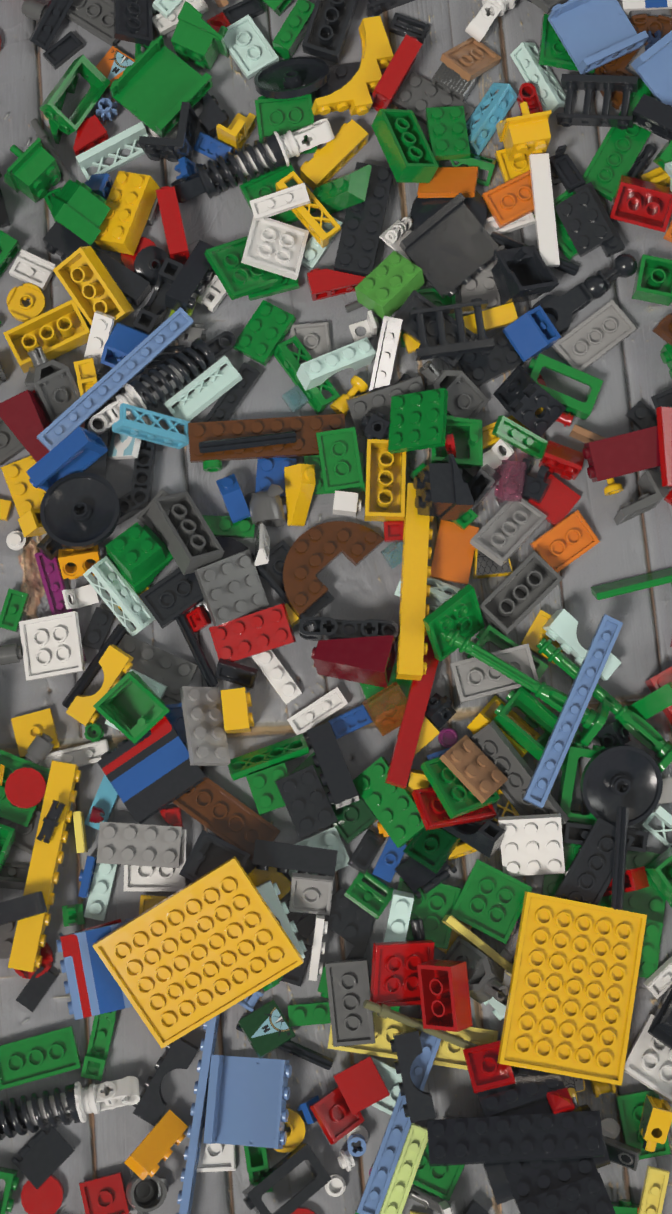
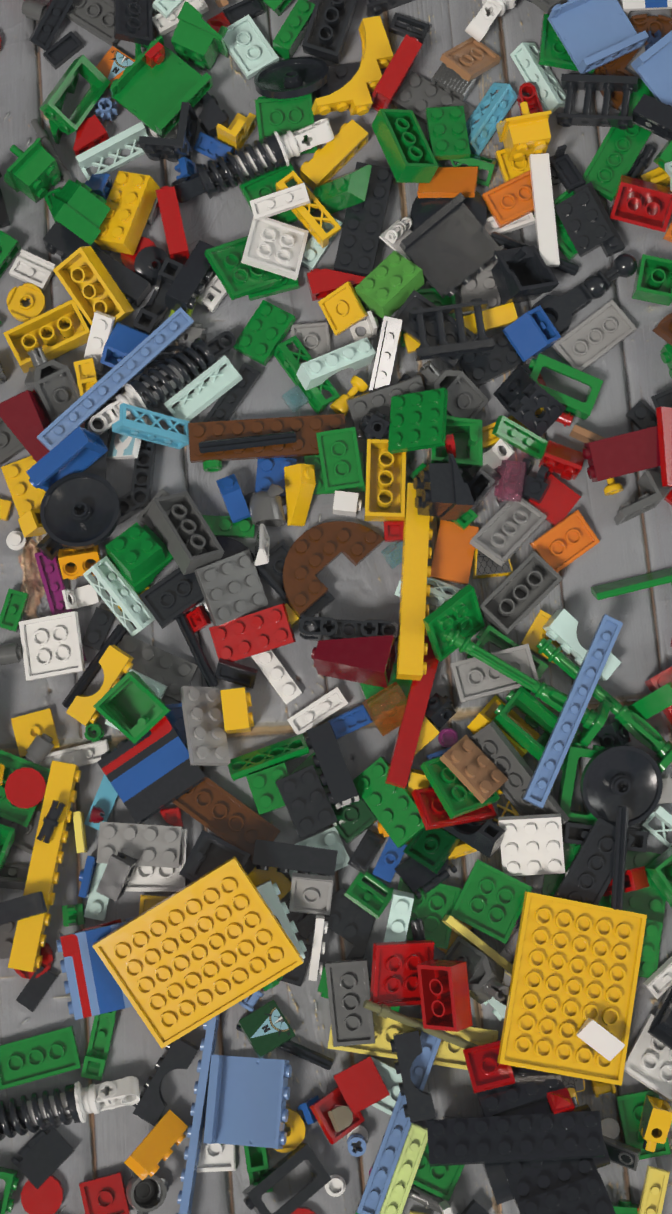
green plate [288,1001,331,1027] -> none
white plate [337,1150,355,1172] -> none
none -> hinge [96,852,138,902]
none -> red plate [145,42,165,68]
none -> yellow tile [318,282,368,336]
none -> dark tan tile [328,1106,353,1132]
none -> white slope [576,1018,625,1061]

